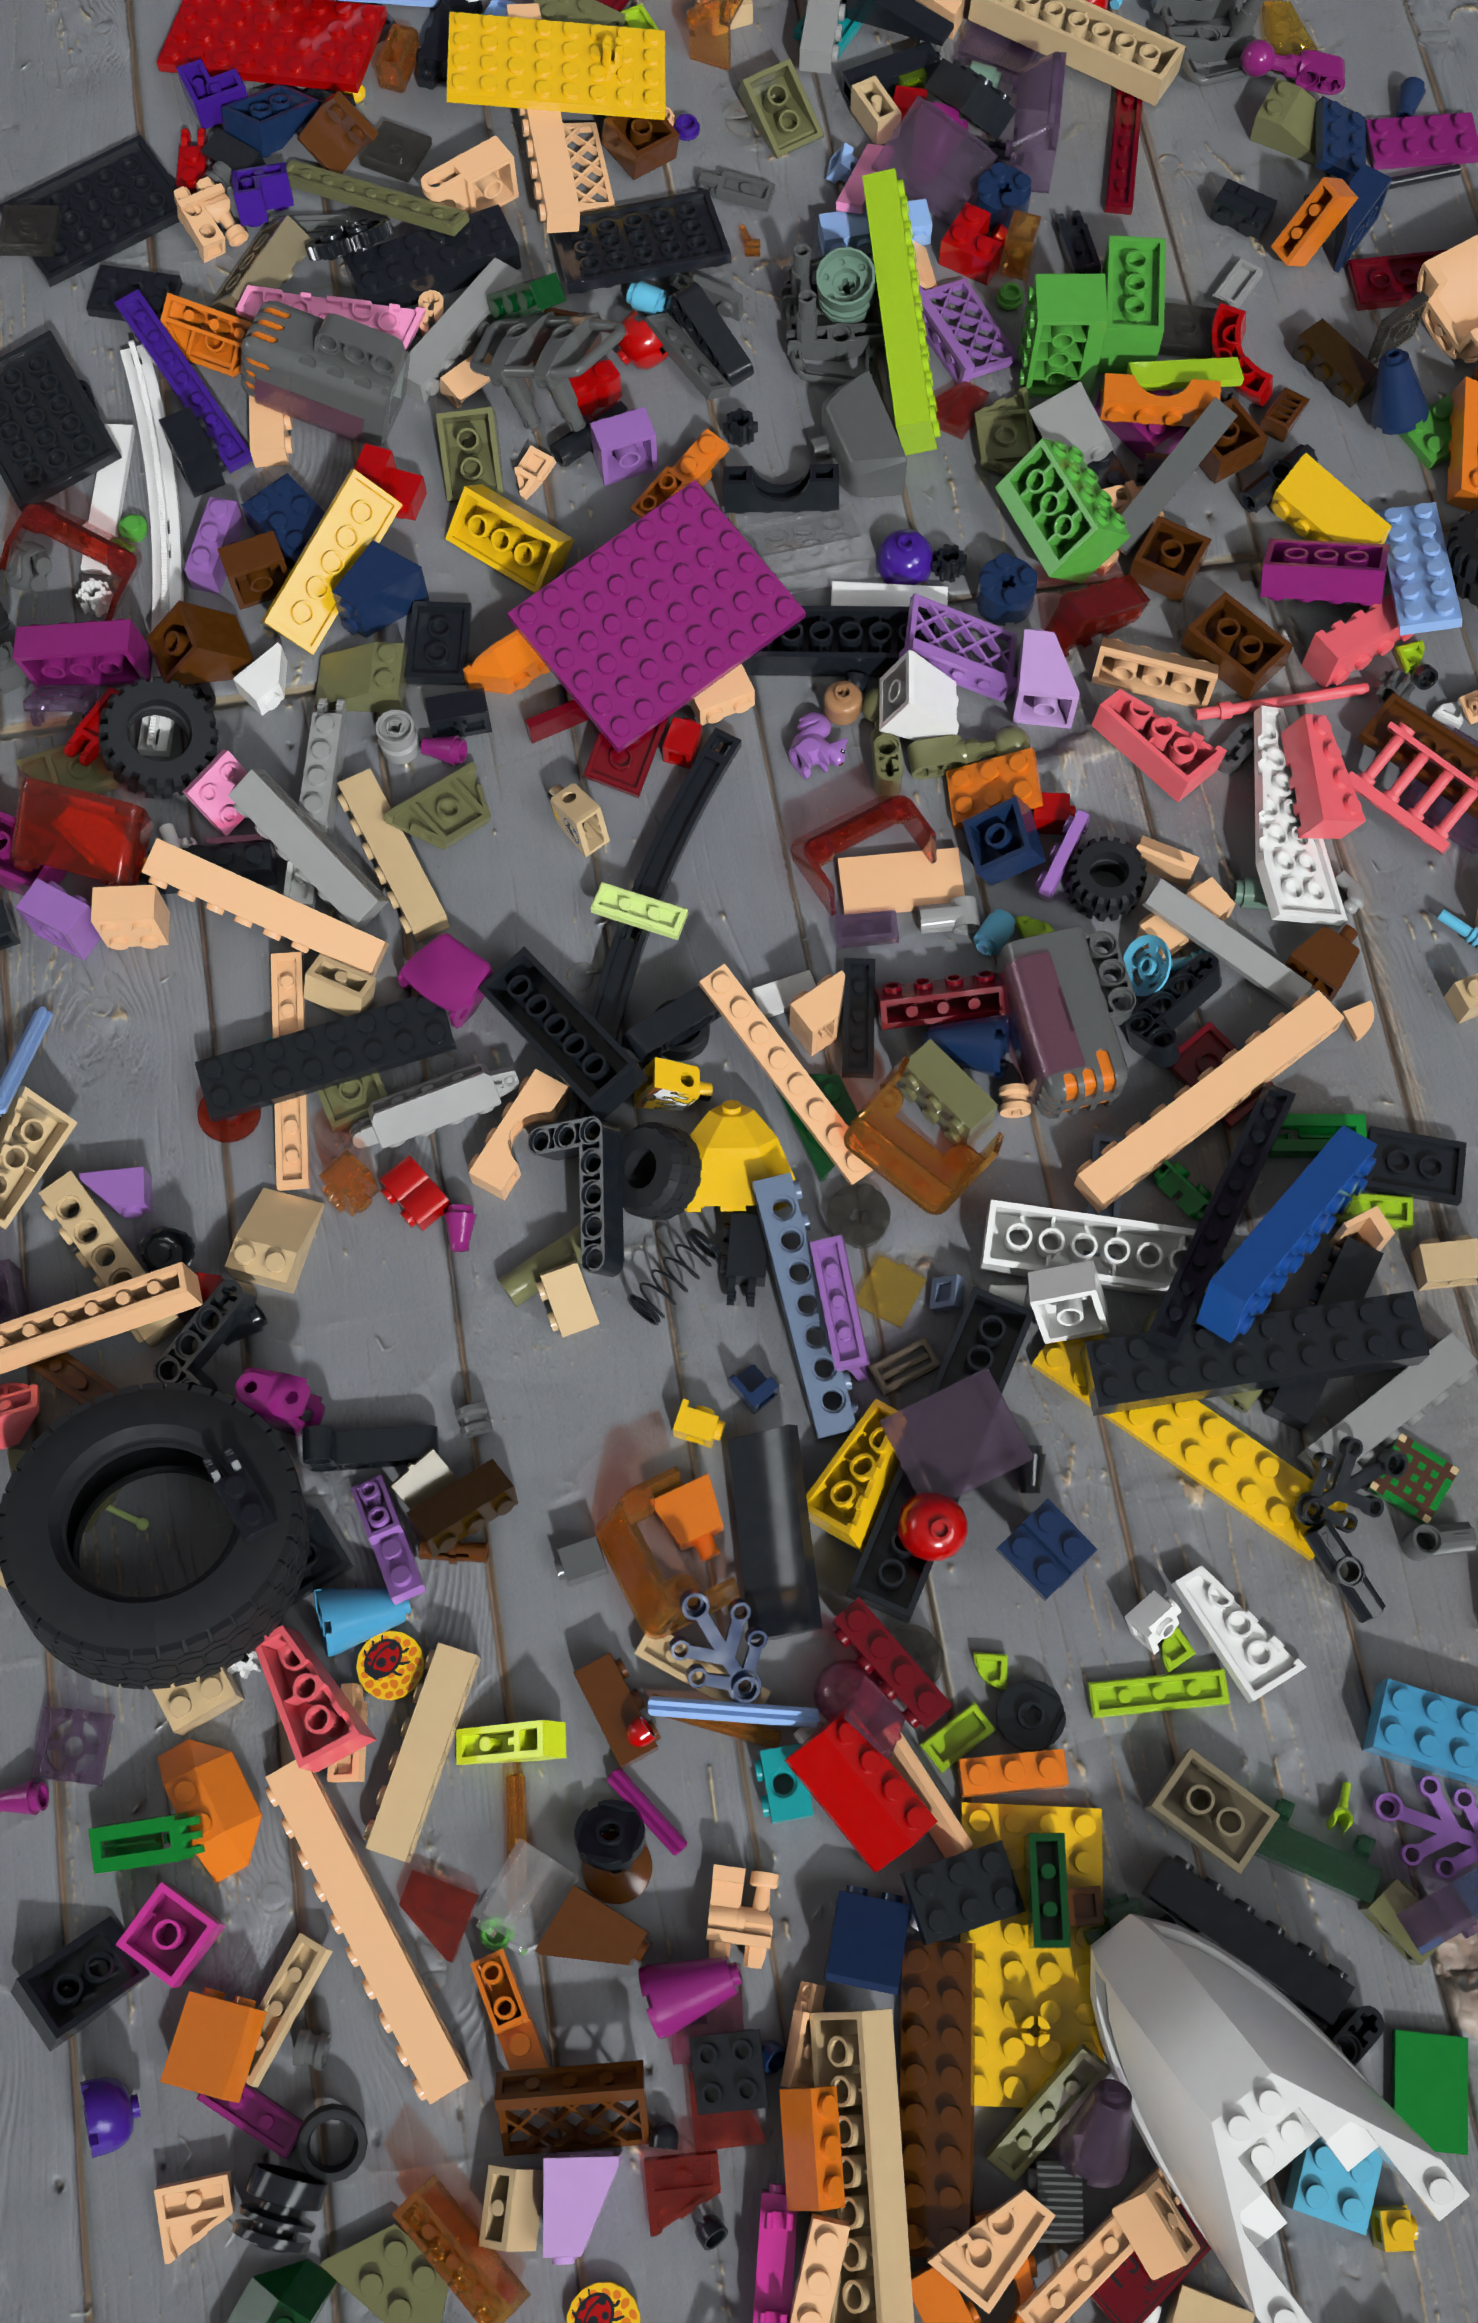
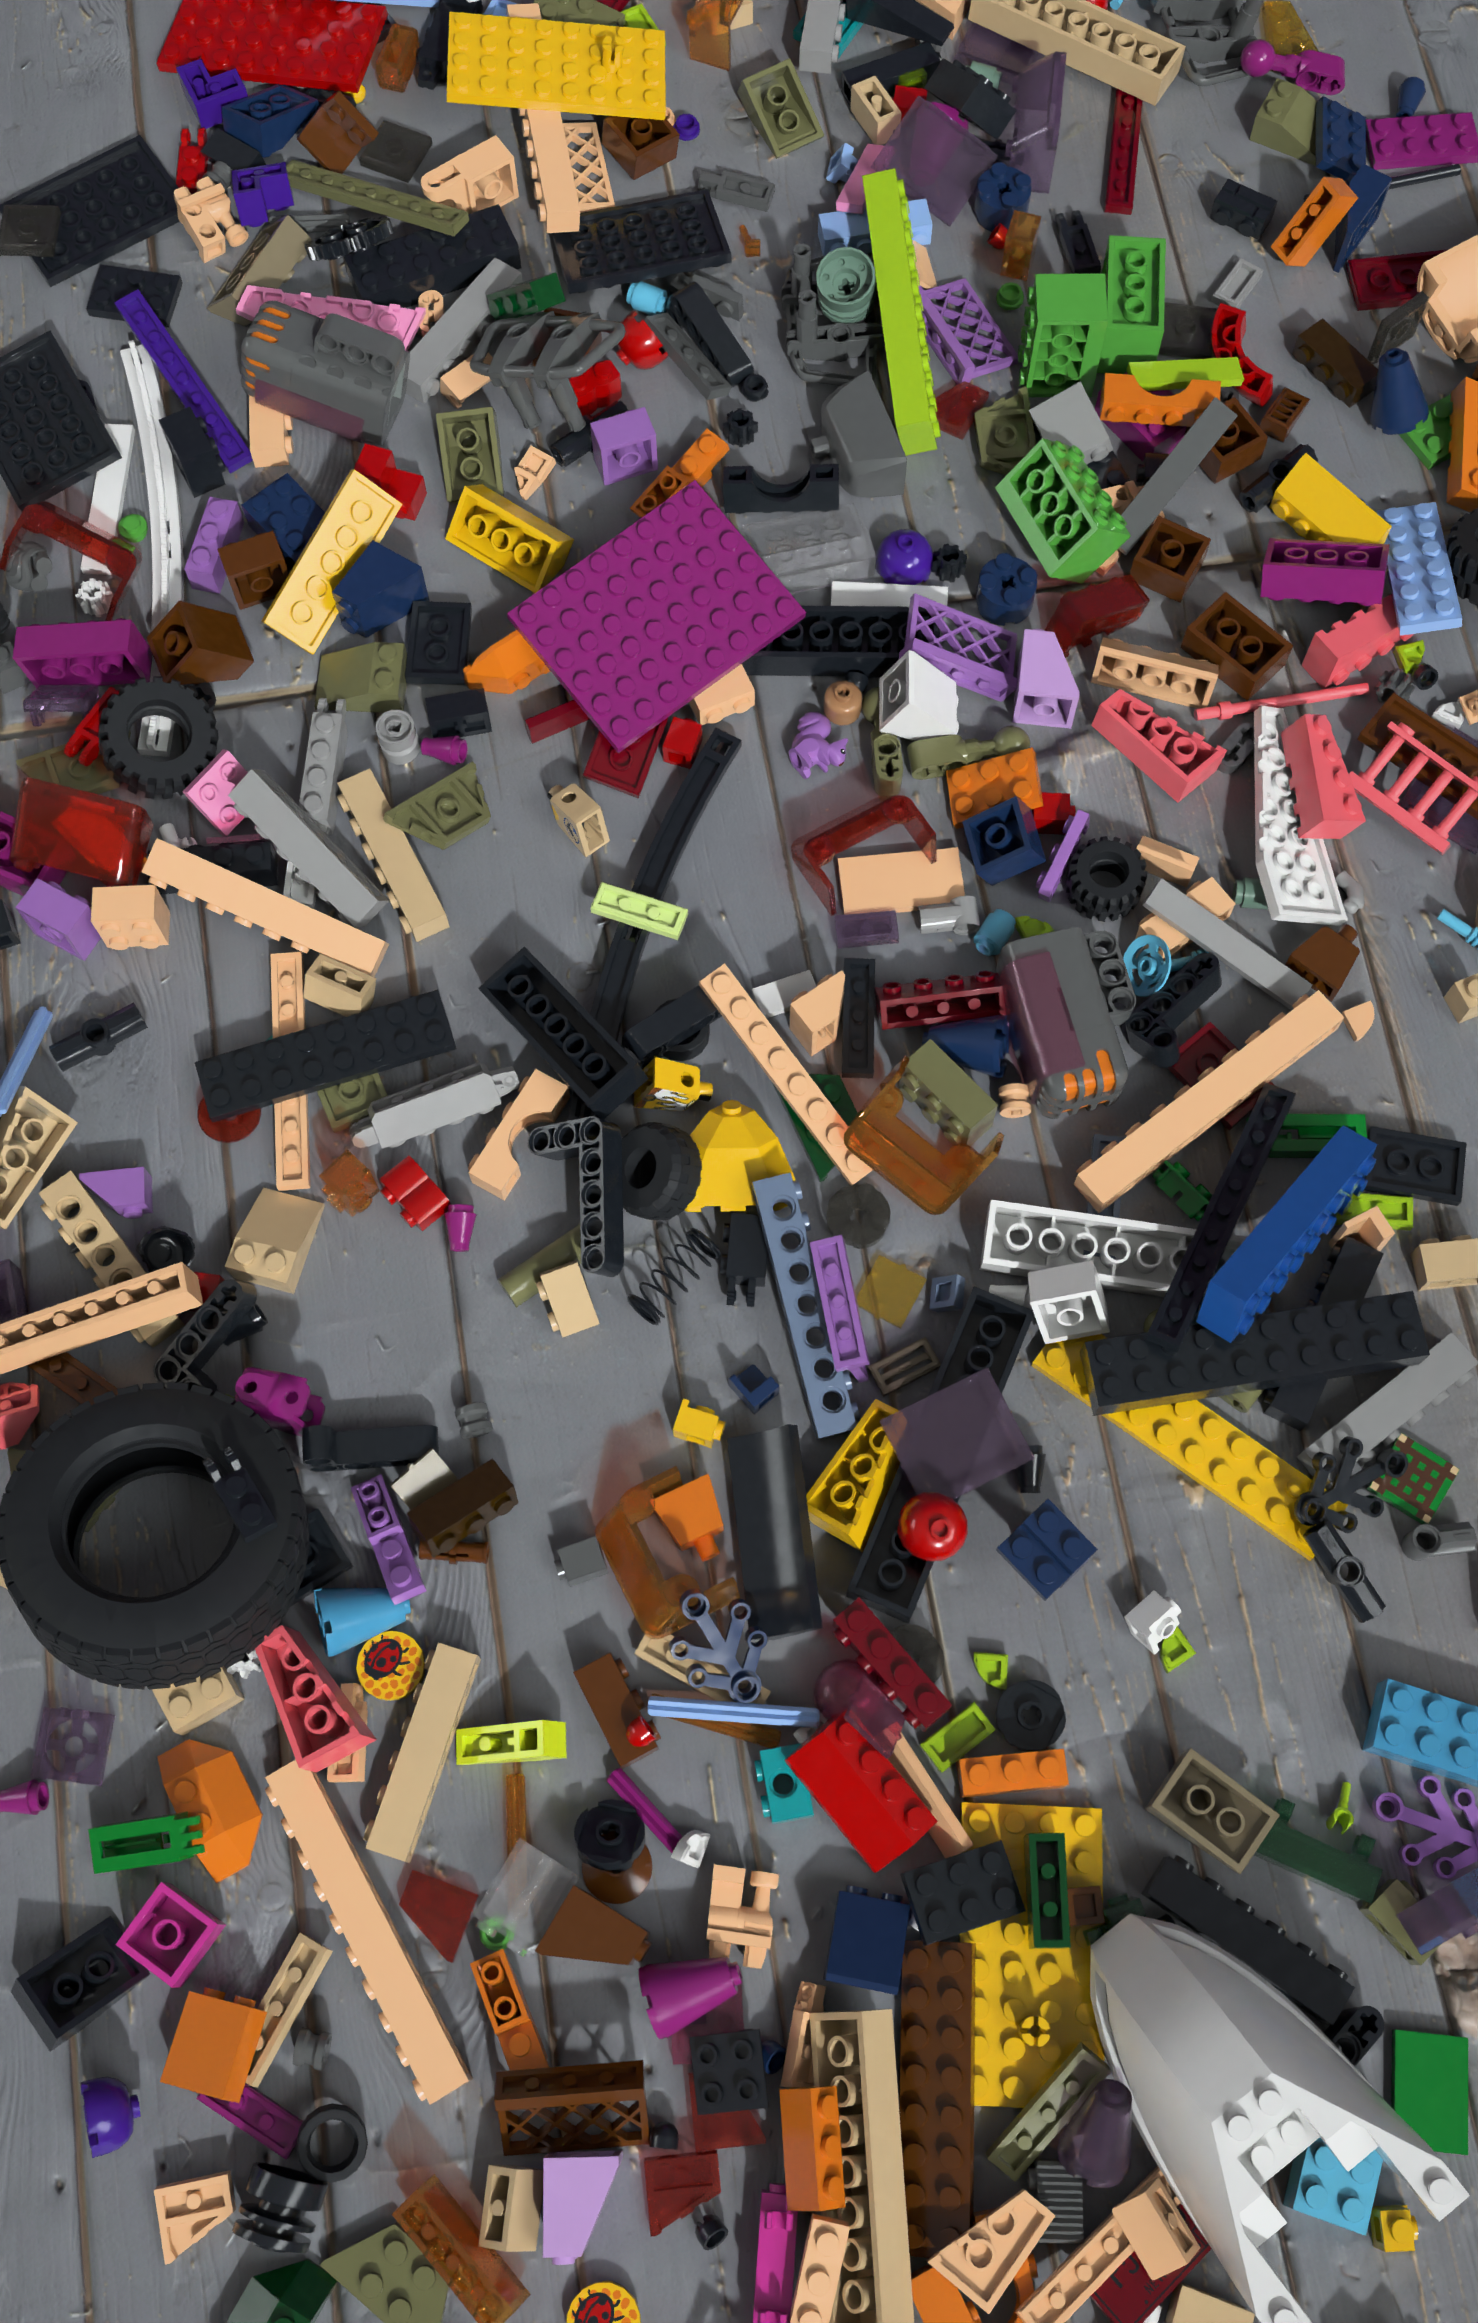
yellowish green hinge [105,1505,149,1531] -> none
orange wedge [160,293,252,377] -> none
white slope [233,643,287,716] -> none
magenta piece [397,933,495,1029] -> none
red brick [939,202,1003,286] -> none
lime tile [1087,1668,1230,1719] -> none
white wing [1171,1565,1306,1704] -> none
none -> black piece [49,1002,148,1072]
none -> white tile [671,1830,710,1868]
none -> black plate [741,374,769,402]

